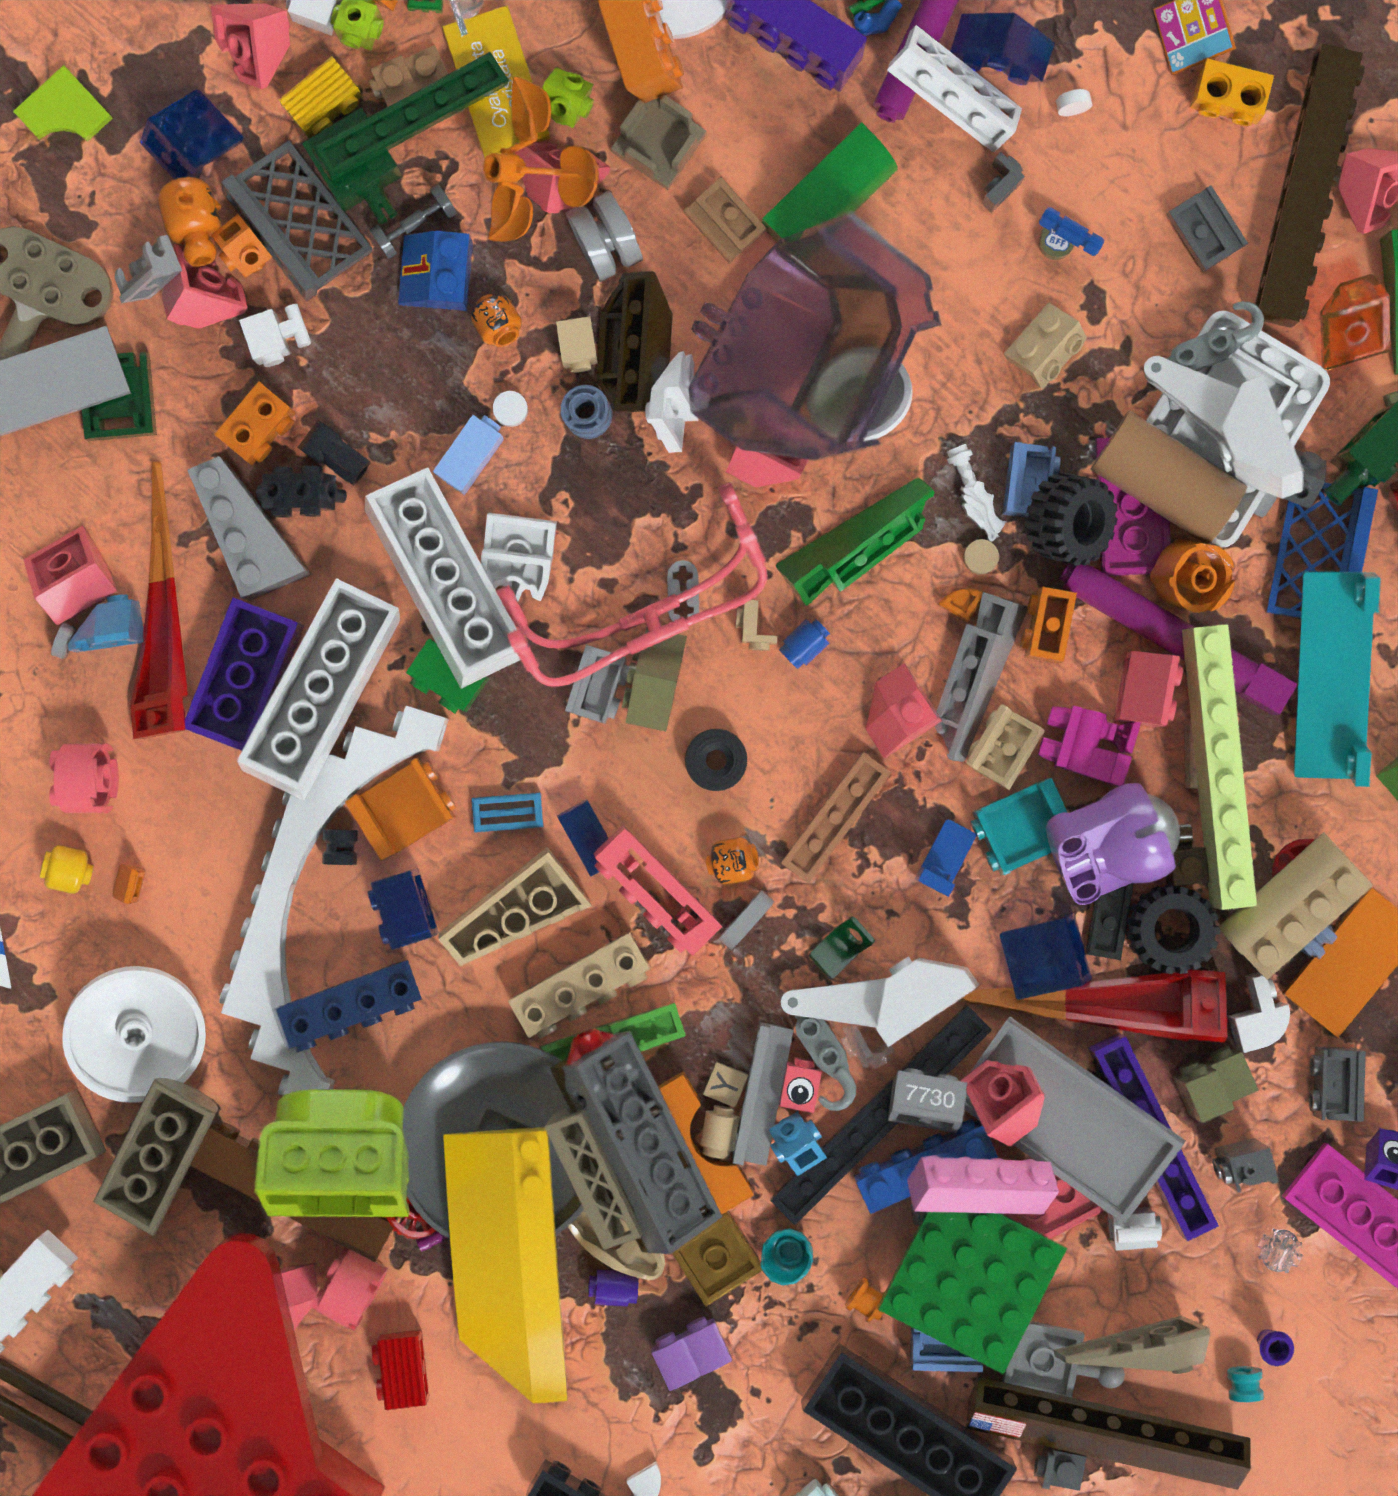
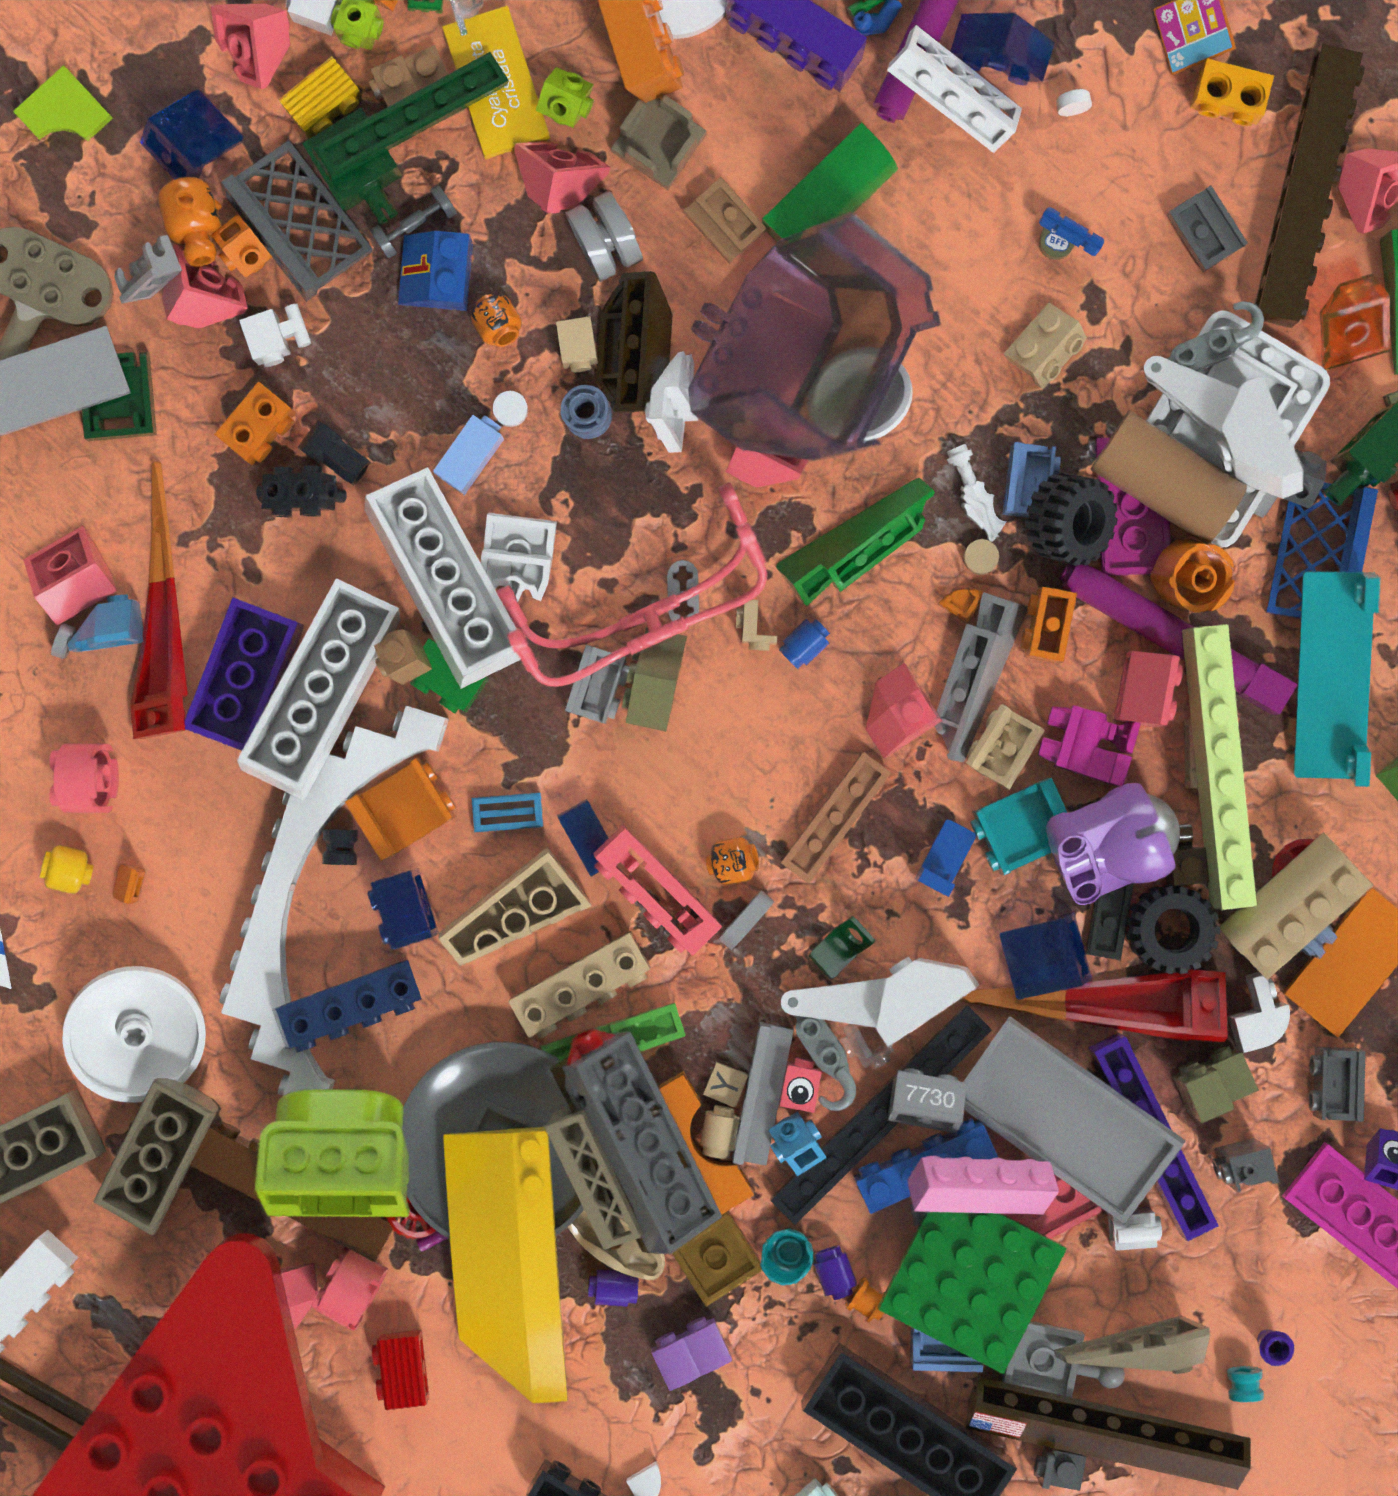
light grey wedge [187,456,312,601] -> none
orange plant [483,77,599,242] -> none
black tyre [685,729,747,791] -> none
coral slope [961,1060,1045,1146] -> none
dark grey bracket [982,152,1025,213] -> none
clear gear [1258,1228,1303,1273] -> none
none -> medium nougat brick [374,629,432,685]
none -> dark purple brick [814,1245,857,1300]

